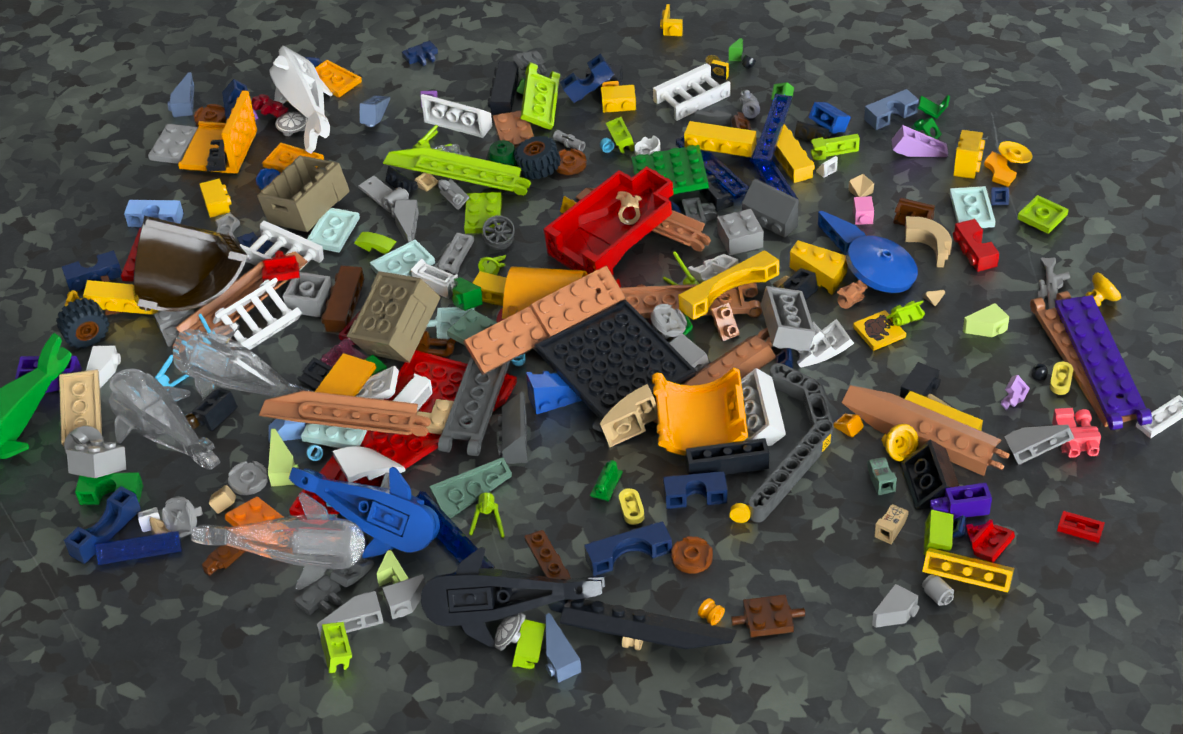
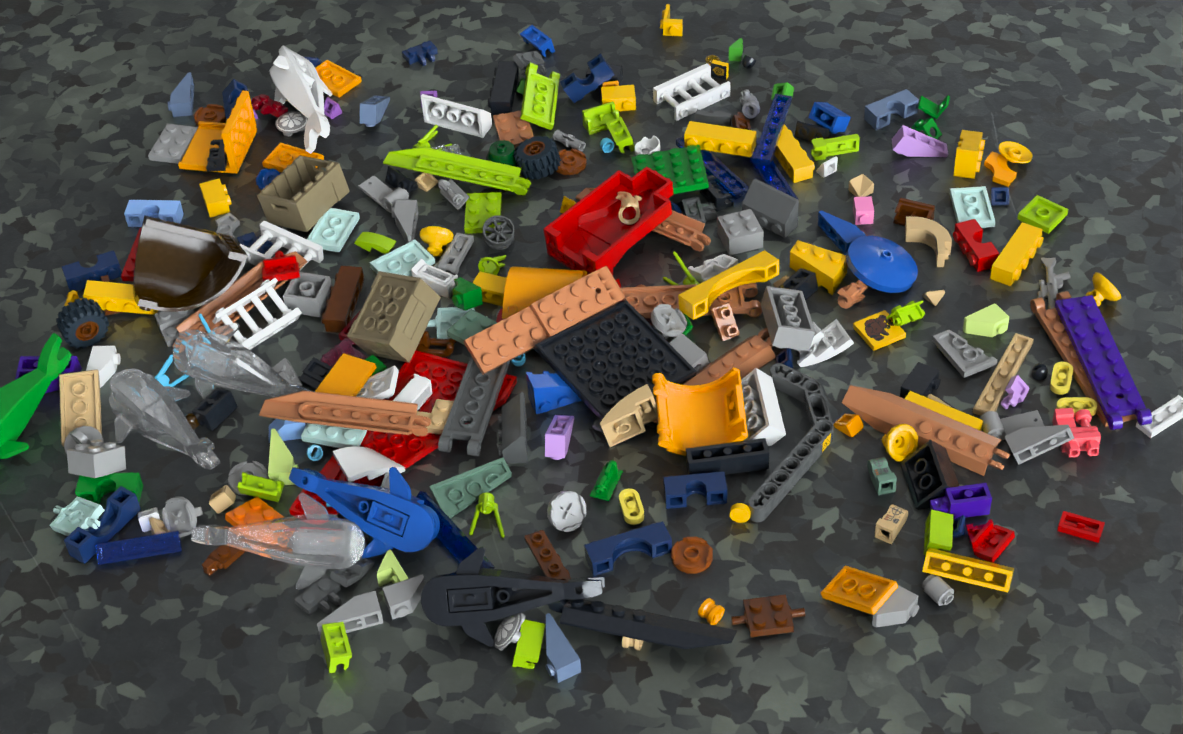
none -> light aqua plate [50,496,105,536]
none -> lime hinge [237,472,284,502]
none -> light grey hinge [270,358,302,395]
none -> medium lavender slope [324,97,342,119]
none -> yellow hair [420,226,453,257]
none -> blue hinge [520,25,555,57]
none -> lavender slope [545,415,574,460]
none -> tile [547,490,586,532]
none -> lime hinge [582,102,619,135]
none -> light orange tile [821,565,898,615]
none -> light grey wing [932,330,998,378]
none -> tan tile [973,333,1034,416]
none -> light grey door [979,410,1044,441]
none -> yellow brick [990,222,1044,287]
none -> light yellow plate [1056,397,1097,416]

